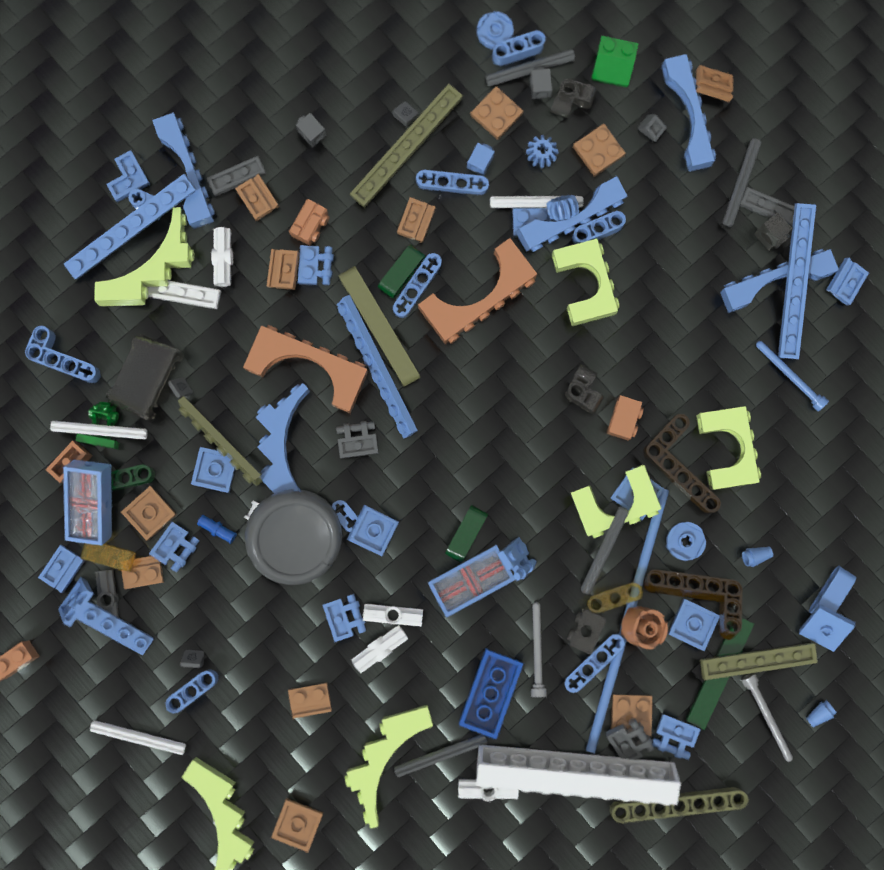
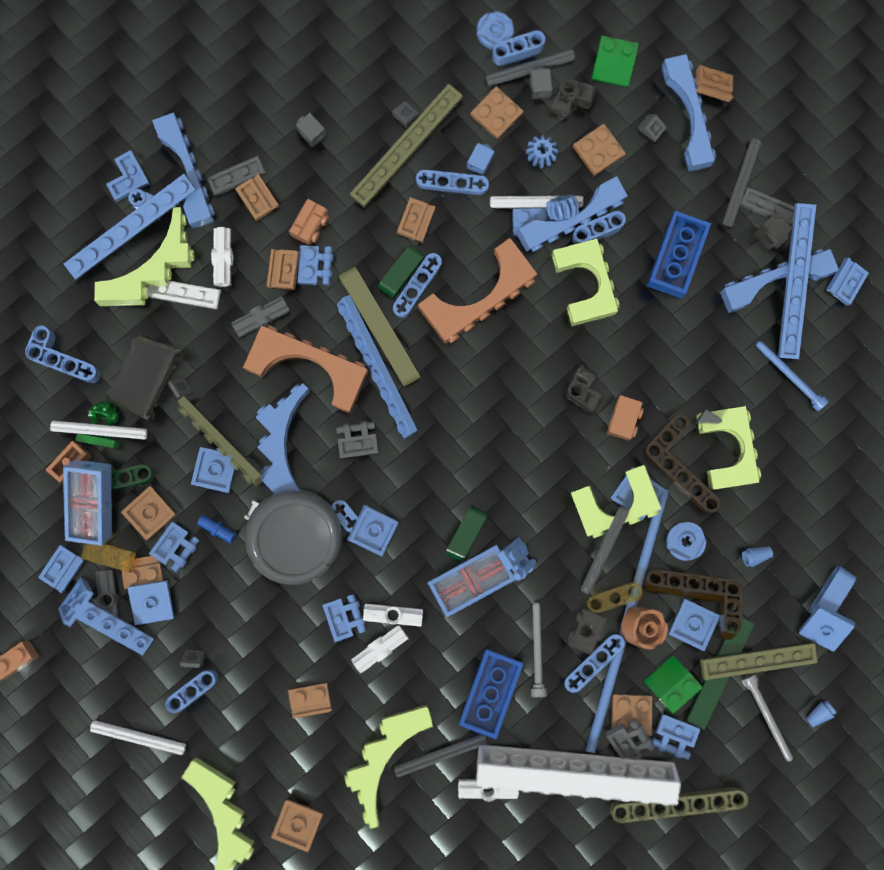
none -> medium blue plate [128,580,175,625]
none -> dark grey piece [231,296,290,338]
none -> green slope [644,656,702,713]
none -> blue brick [646,211,711,299]
none -> dark grey slope [695,410,722,424]

